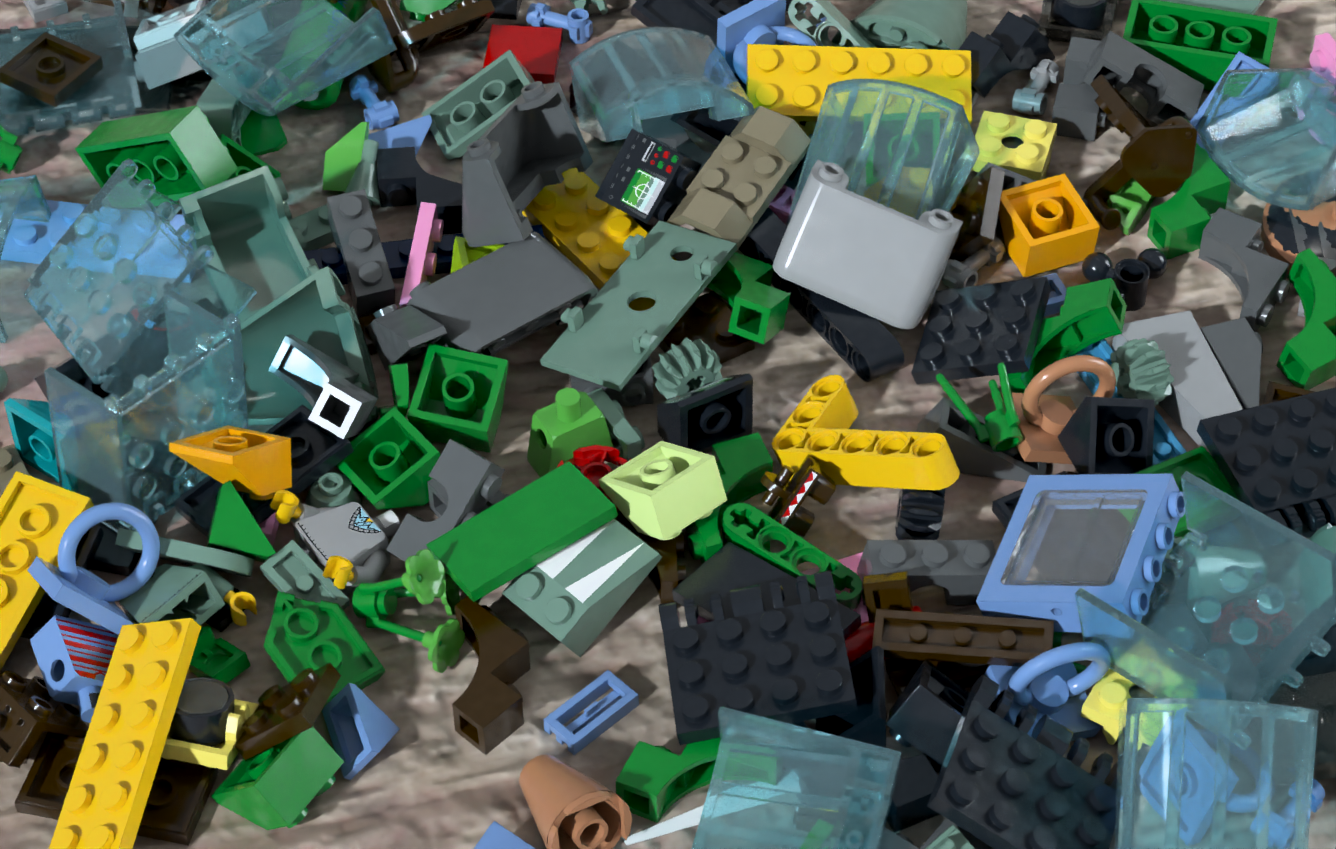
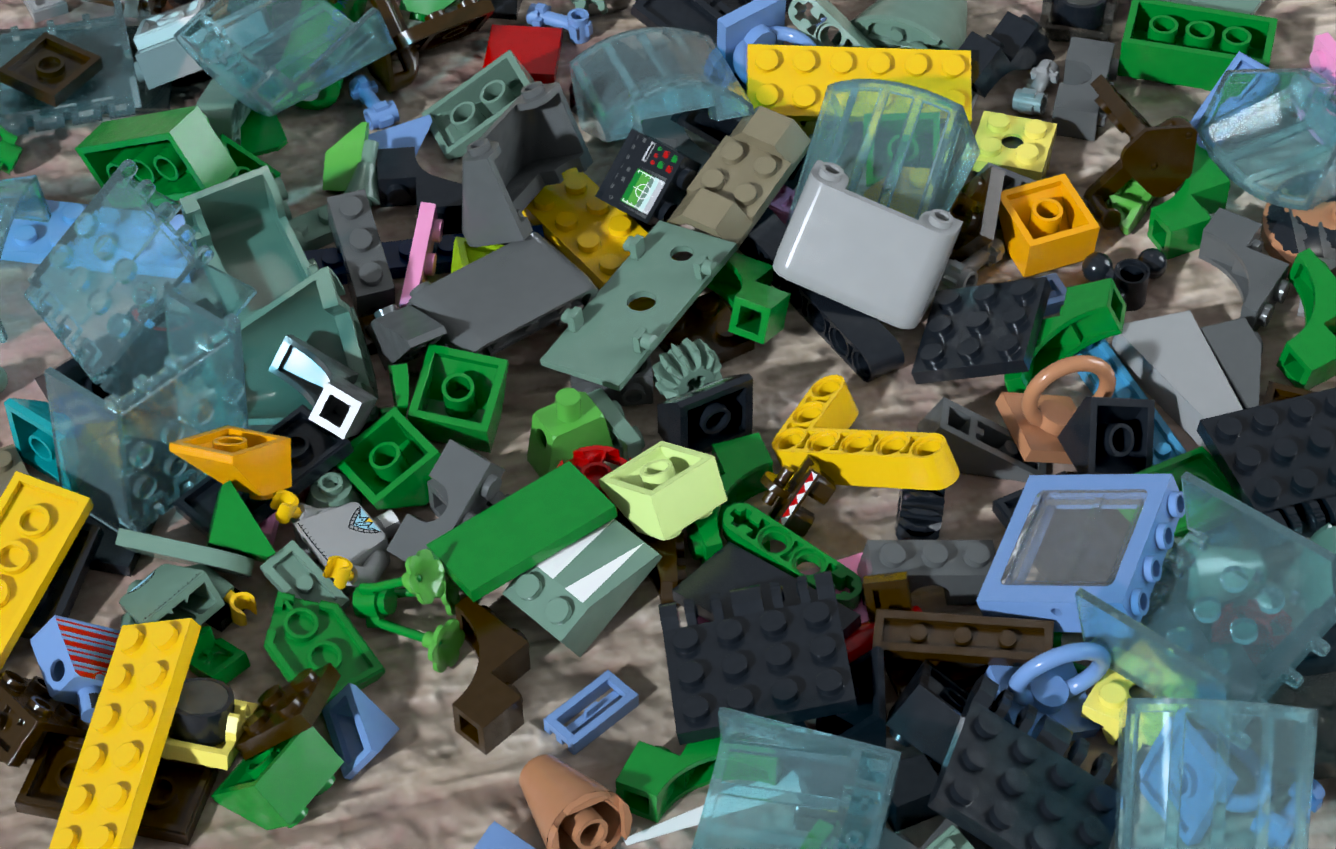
medium blue tile [27,502,160,635] -> none
green plant [936,363,1023,452] -> none
dark grey arch [1083,31,1204,125] -> none
sand green gear [1110,338,1174,405] -> none

